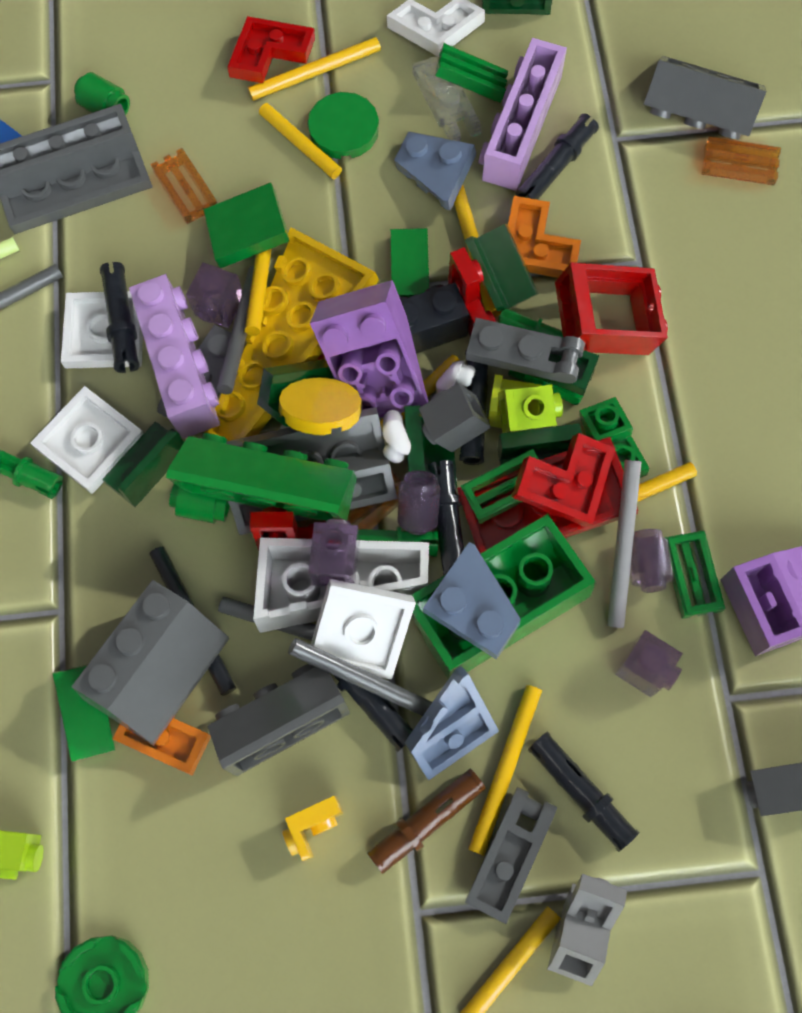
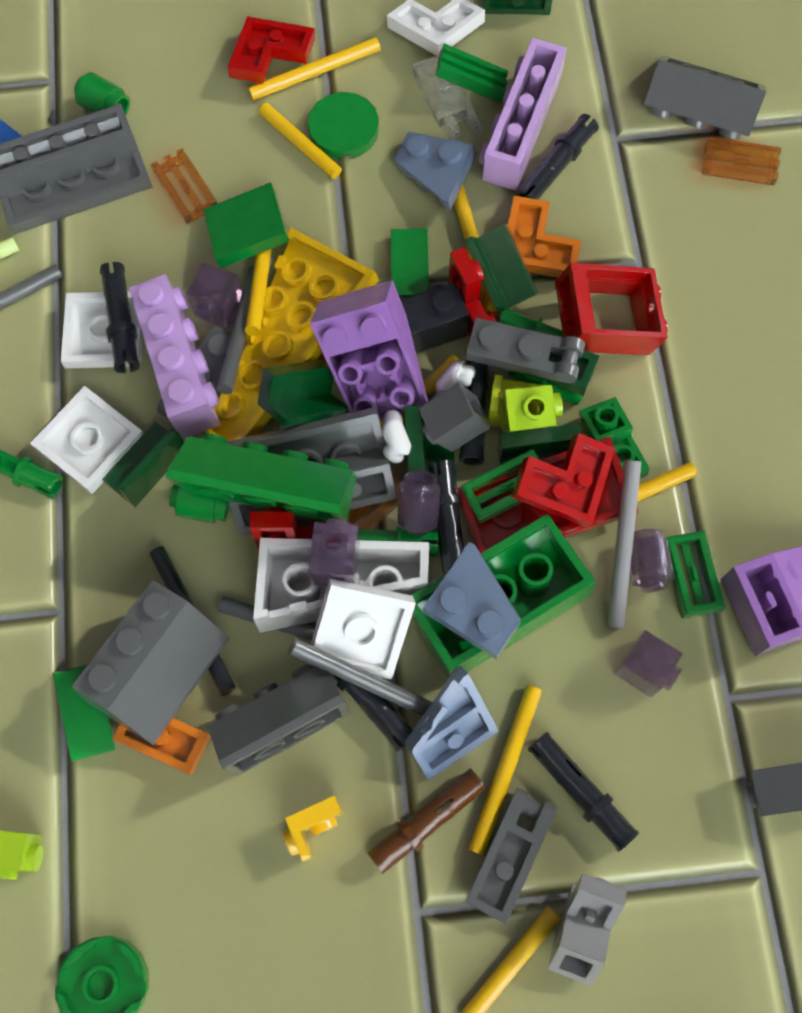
yellow tile [279,377,362,436] -> none

